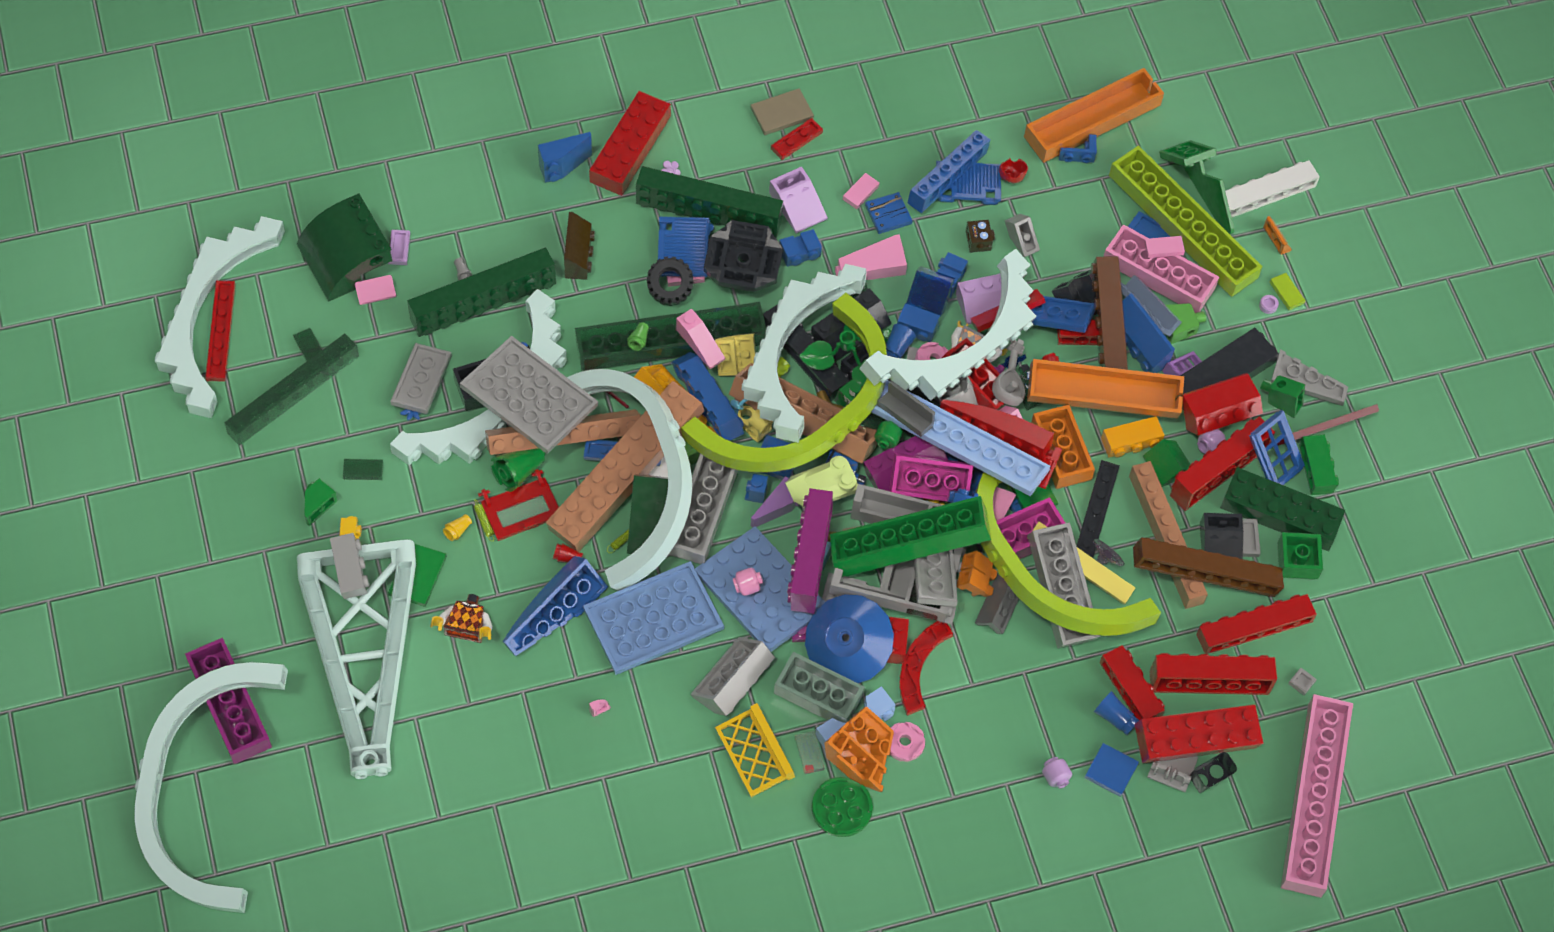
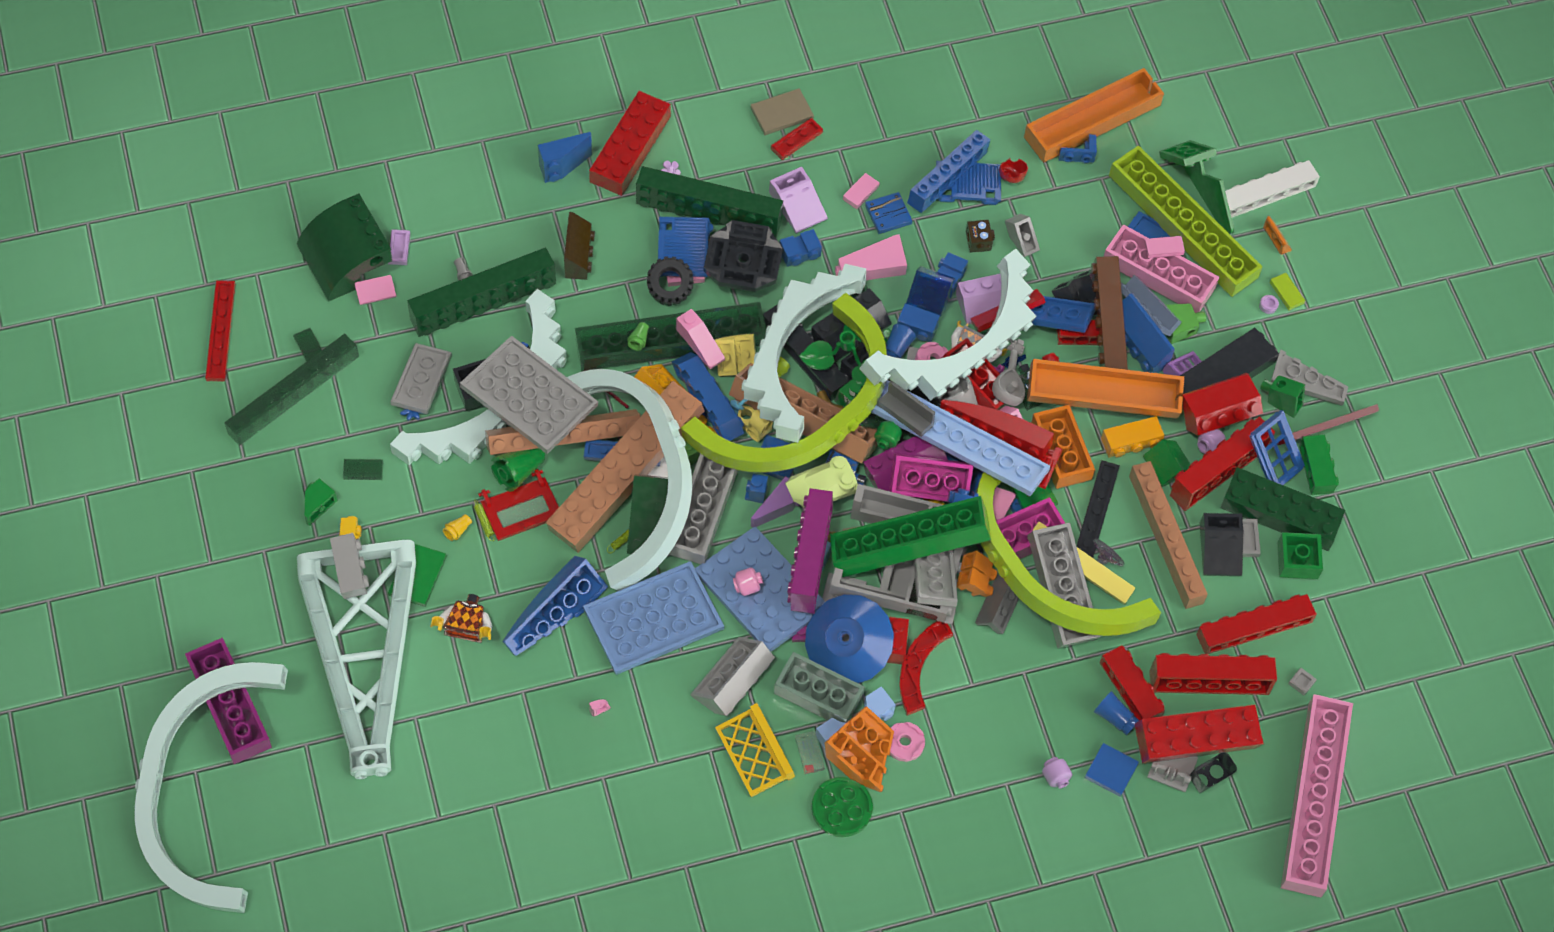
light aqua arch [155,216,285,418] -> none
red cone [553,543,583,563] -> none
reddish brown brick [1133,537,1284,597] -> none

